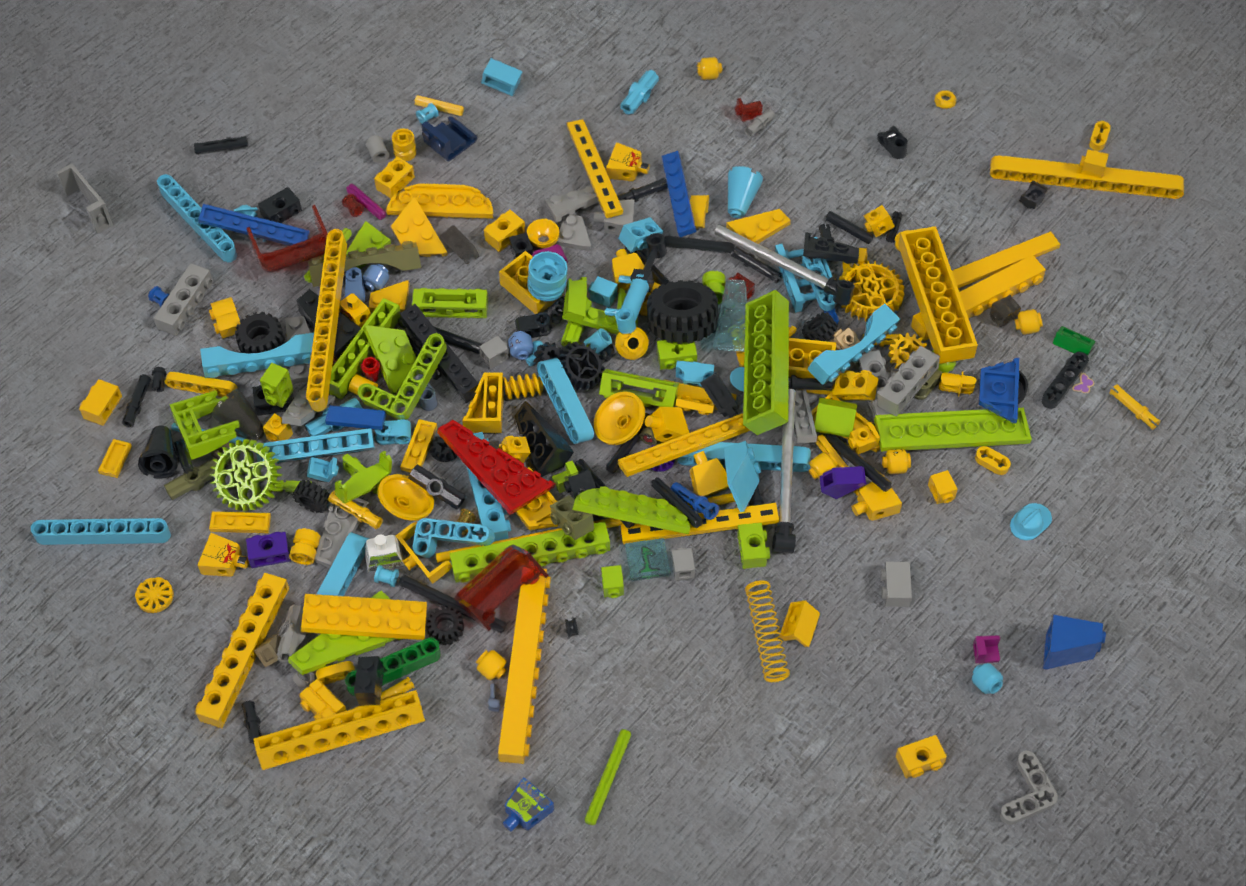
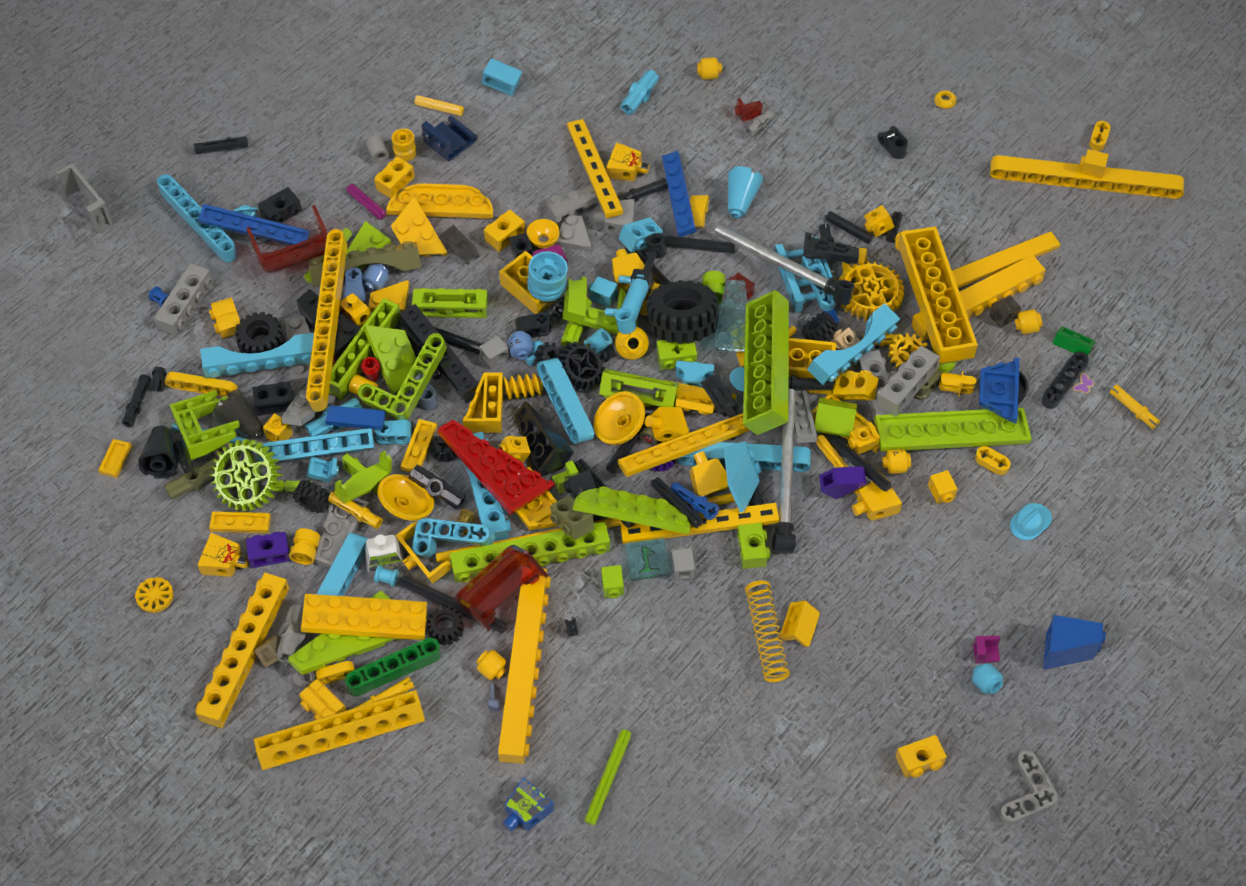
medium azure beam [31,518,171,545] -> none
yellow brick [79,379,122,426] -> none
black pin [241,700,262,744] -> none
lime brick [260,363,294,407] -> none
clear red bush [342,194,365,217] -> none
black brick [354,656,384,706] -> none
medium azure bush [416,103,439,123] -> none
yellow wing [726,209,791,244] -> none
black pin [731,246,782,283] -> none
yellow head [808,452,838,480] -> none
light grey brick [880,562,912,607] -> none
black bracket [1019,180,1048,209] -> none

